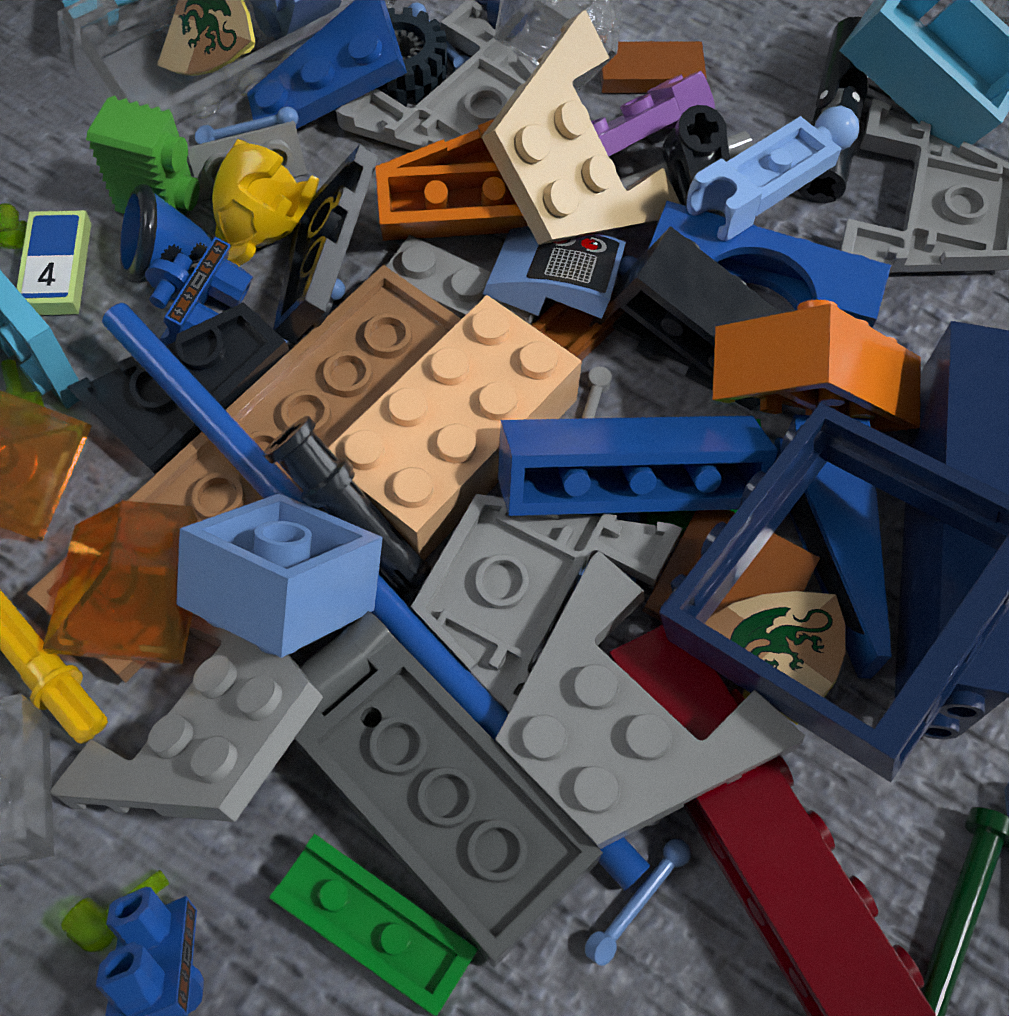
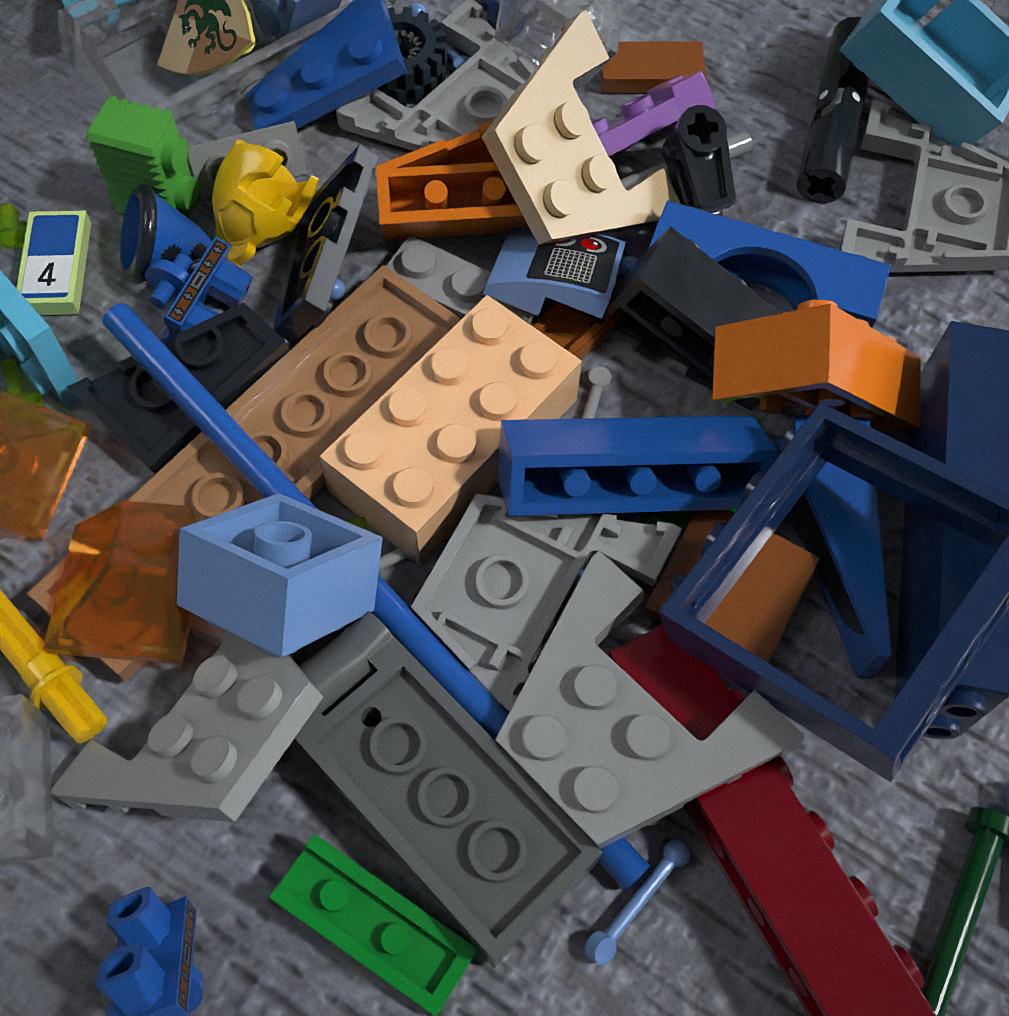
clear neon green hand [61,869,170,953] -> none
medium blue hinge [195,107,299,144] -> none
black pin [262,416,431,595] -> none
light blue plate [687,105,859,241] -> none
shield [705,591,845,725] -> none

